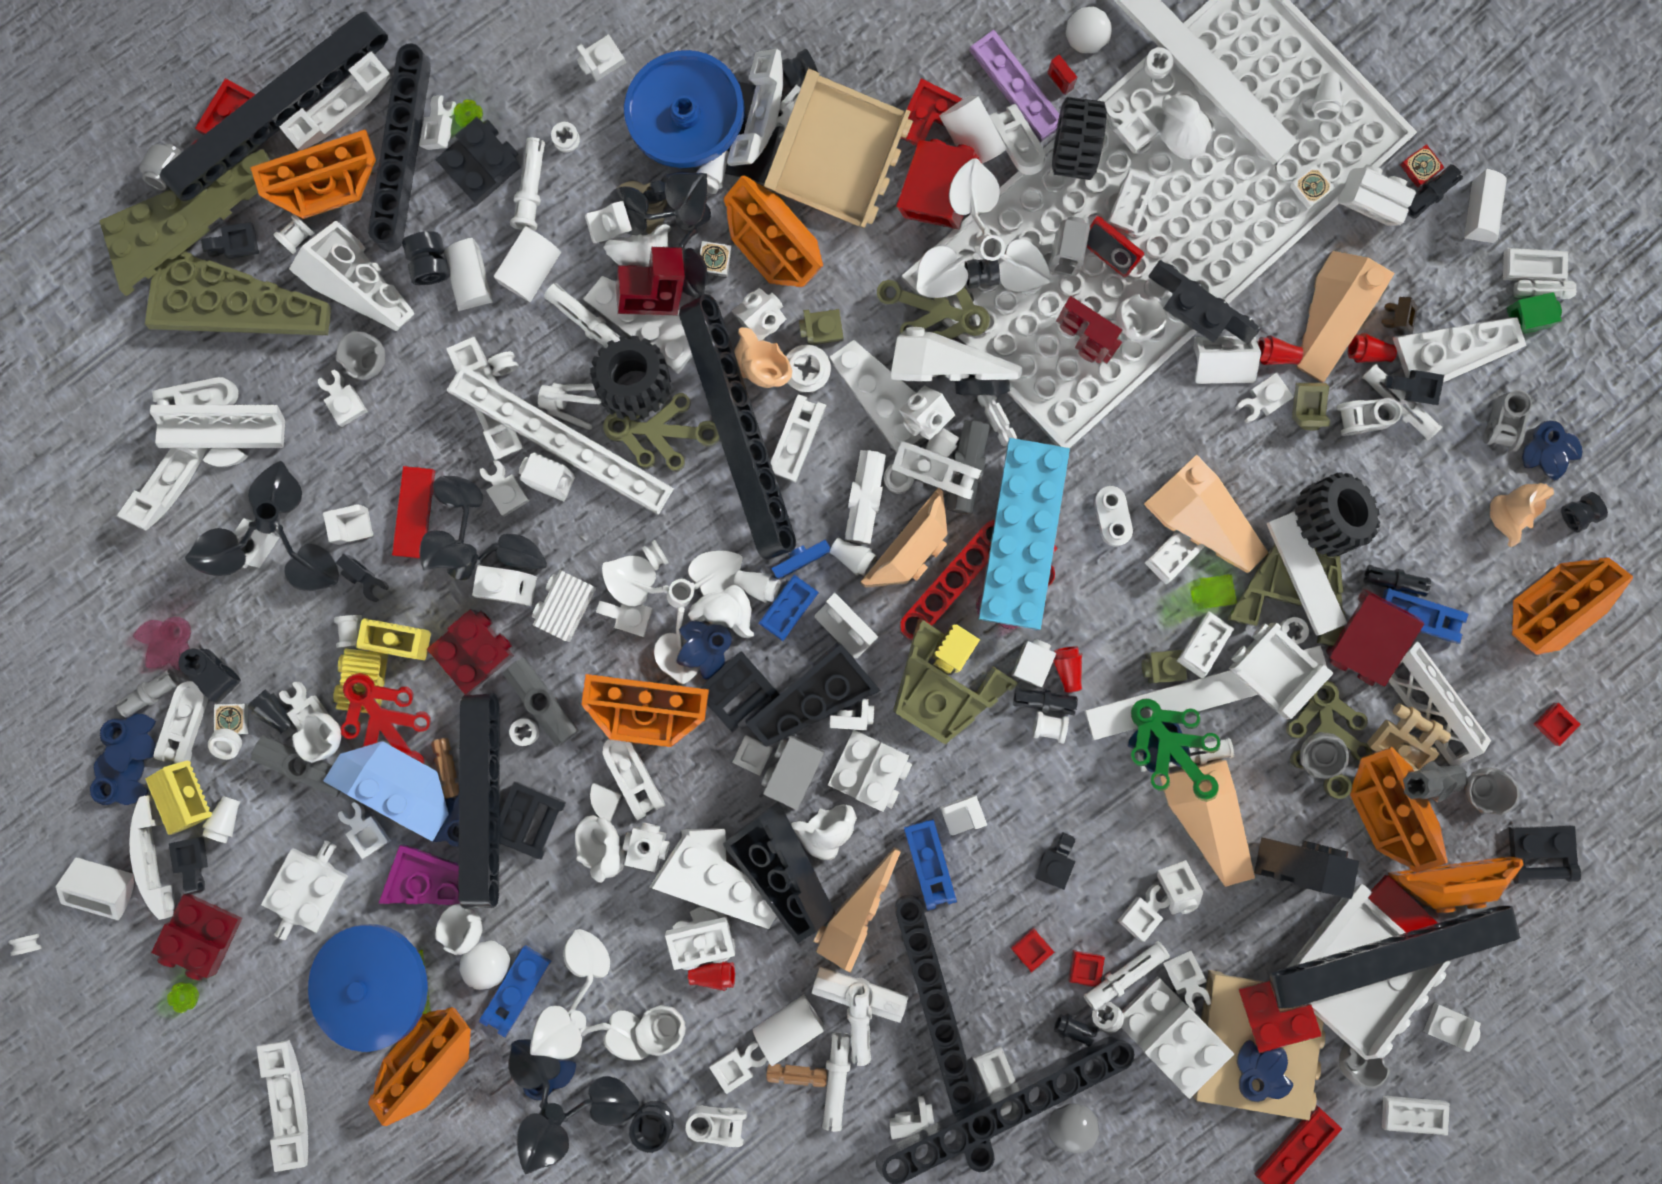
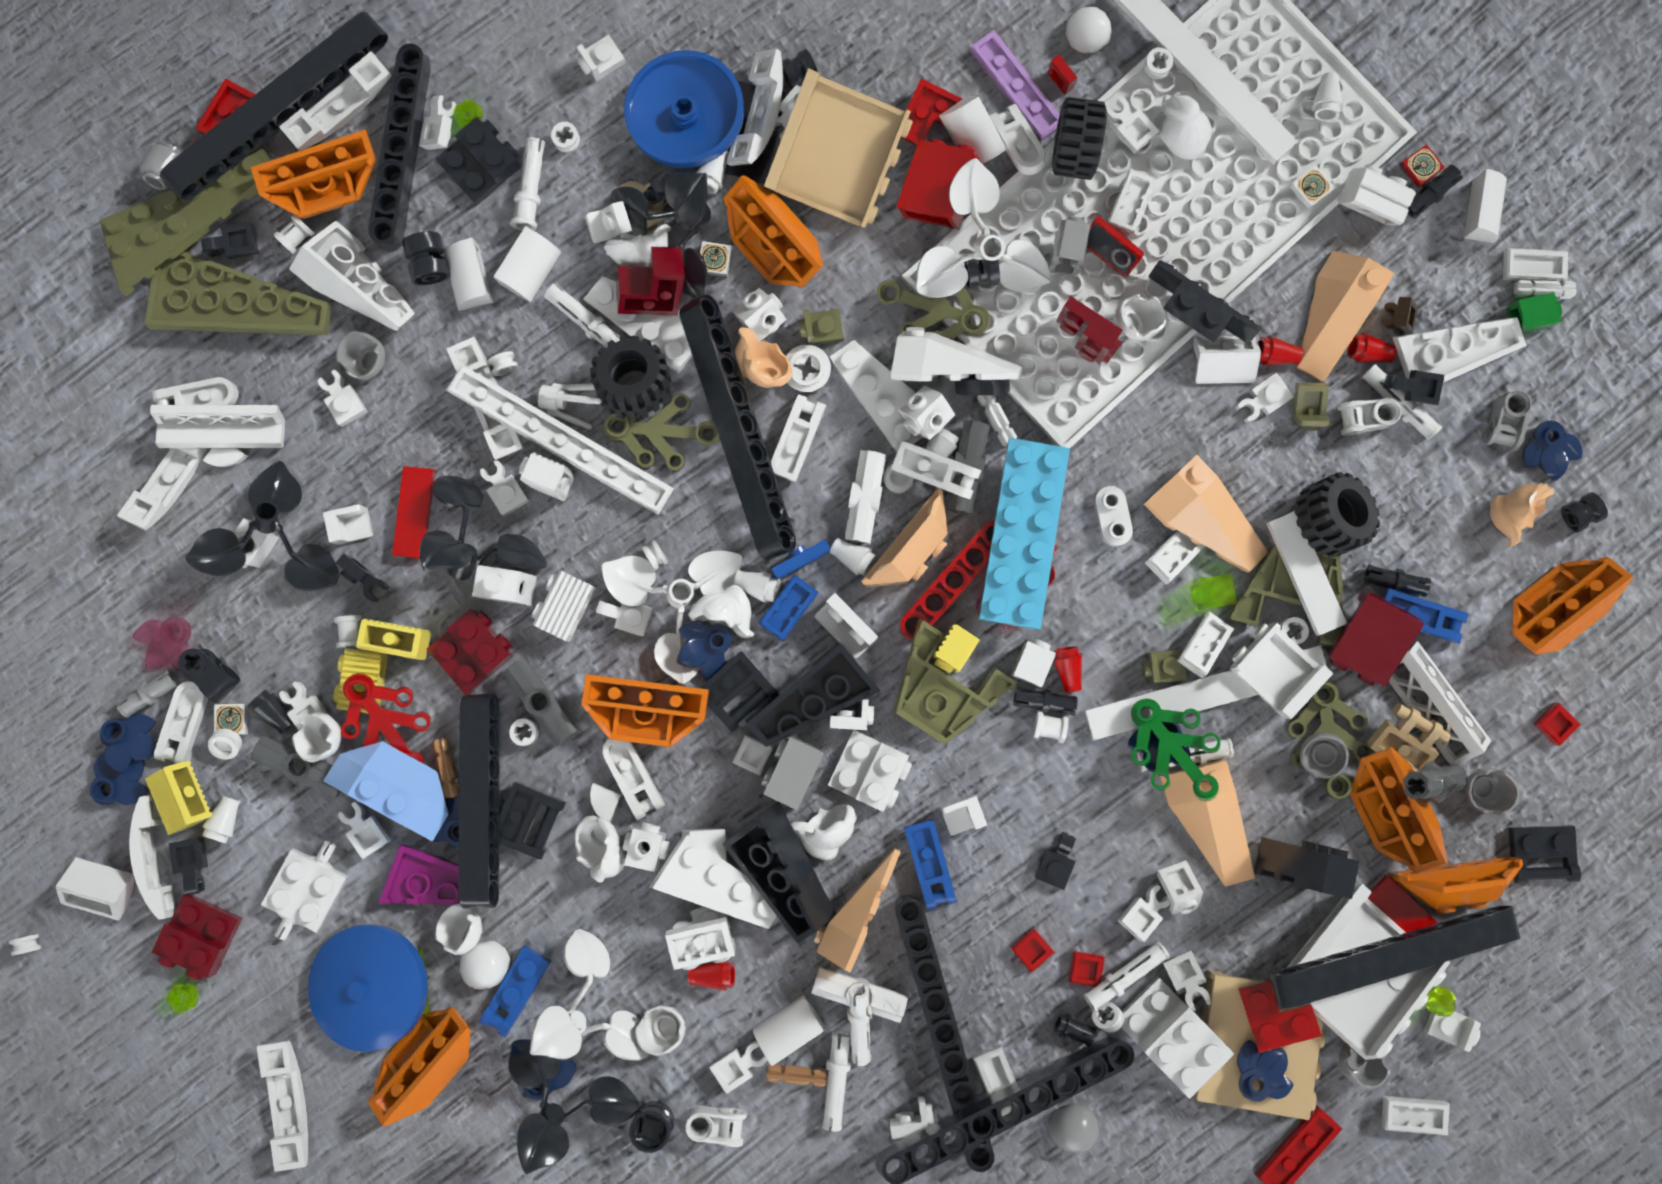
none -> clear neon green plate [1425,986,1456,1017]

